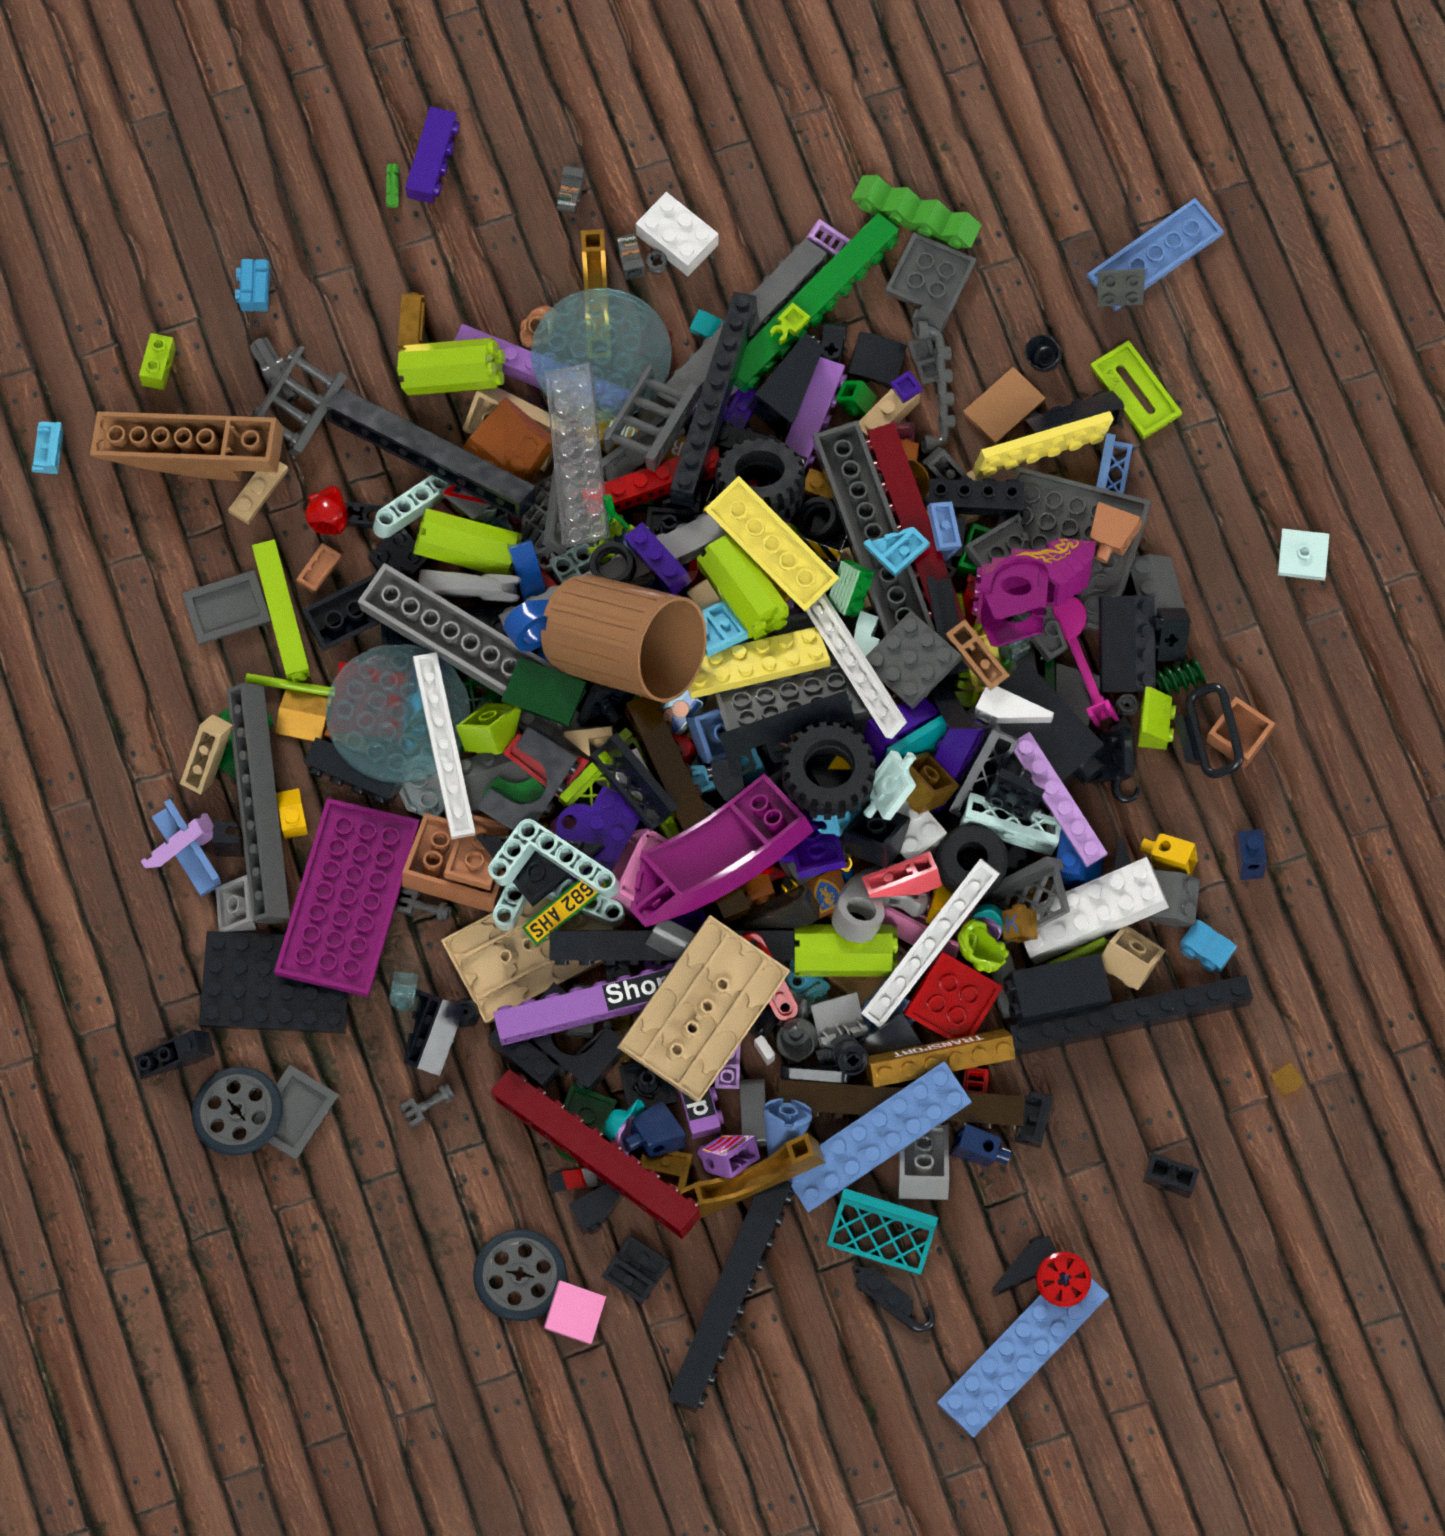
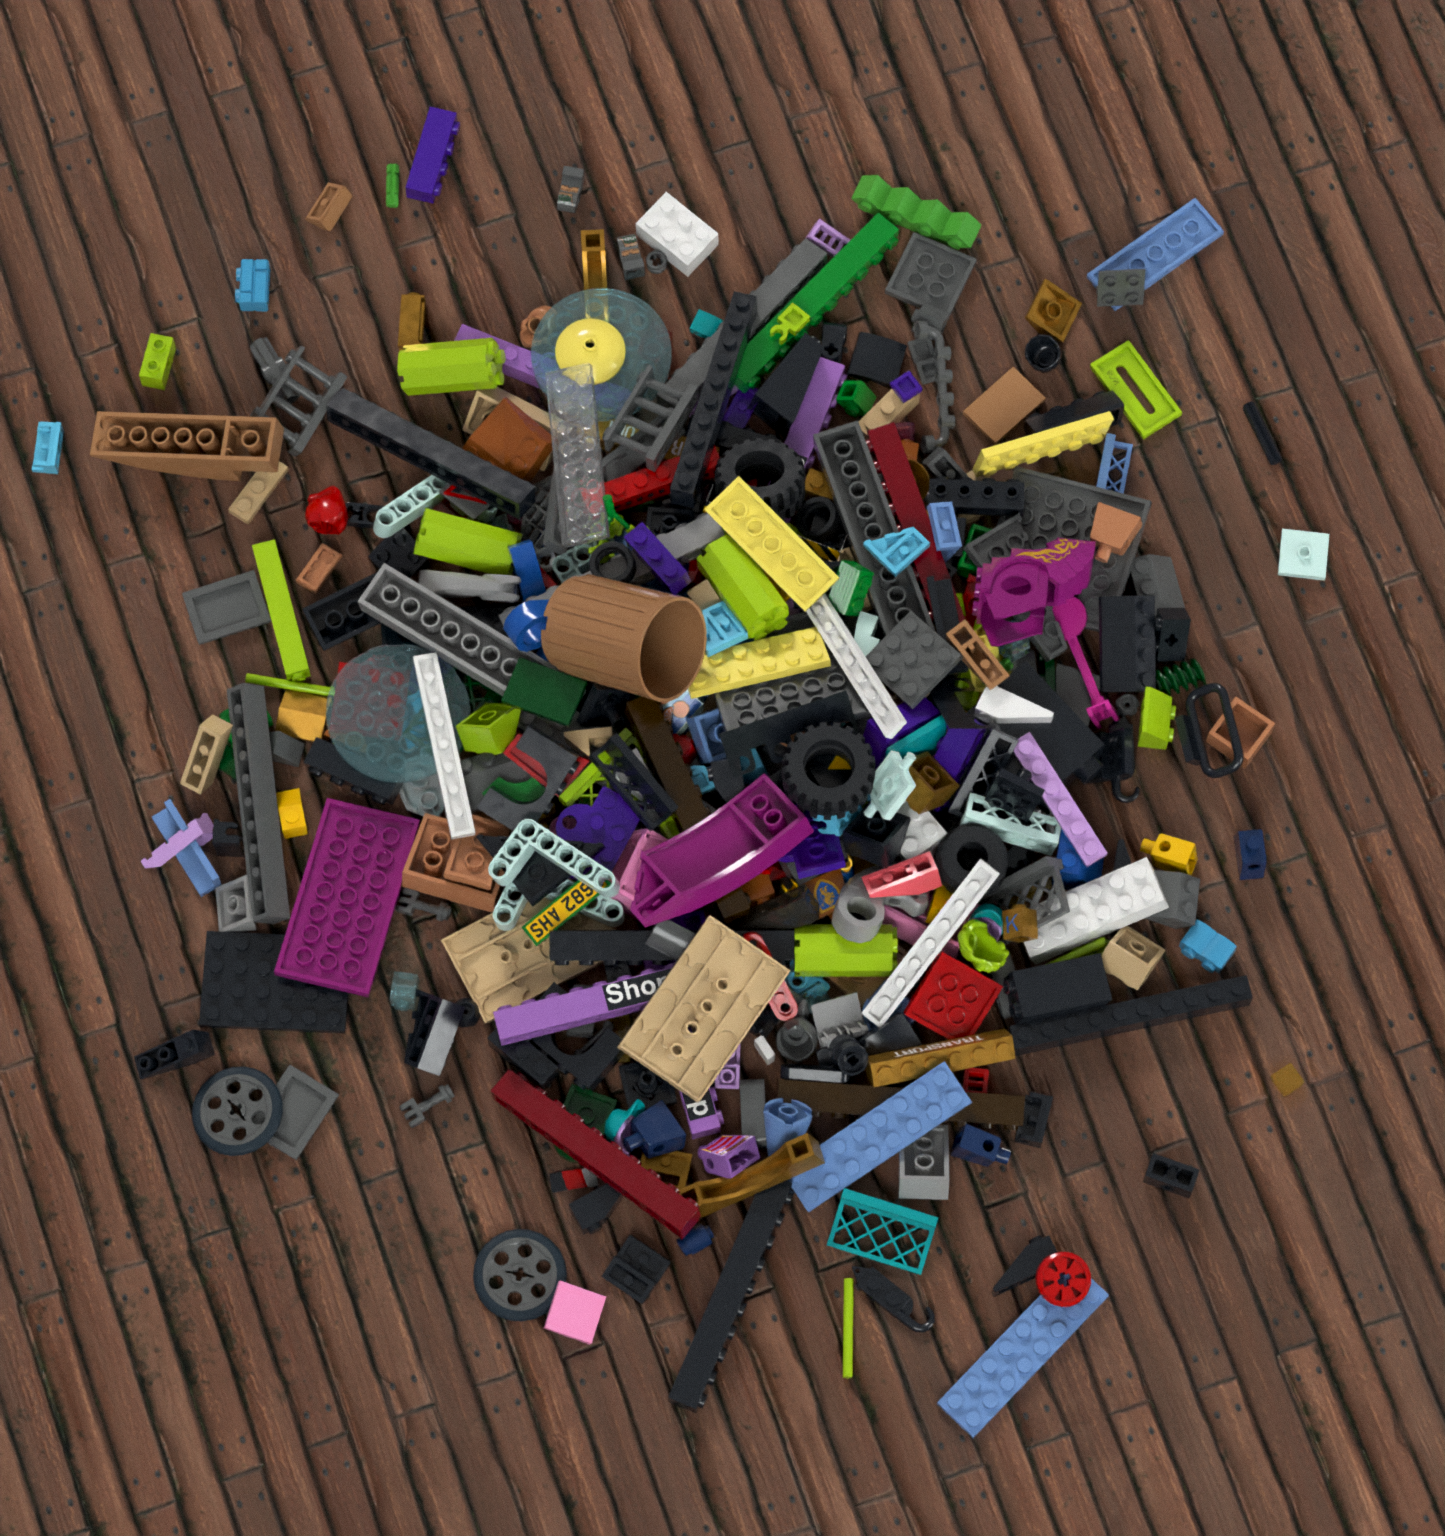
none -> dark grey slope [269,731,305,767]
none -> medium nougat slope [305,182,352,232]
none -> light yellow dish [555,318,626,385]
none -> dark blue brick [676,1223,714,1256]
none -> lime bar [843,1278,854,1378]
none -> pearl gold slope [1025,279,1082,343]
none -> black axle [1243,401,1282,465]

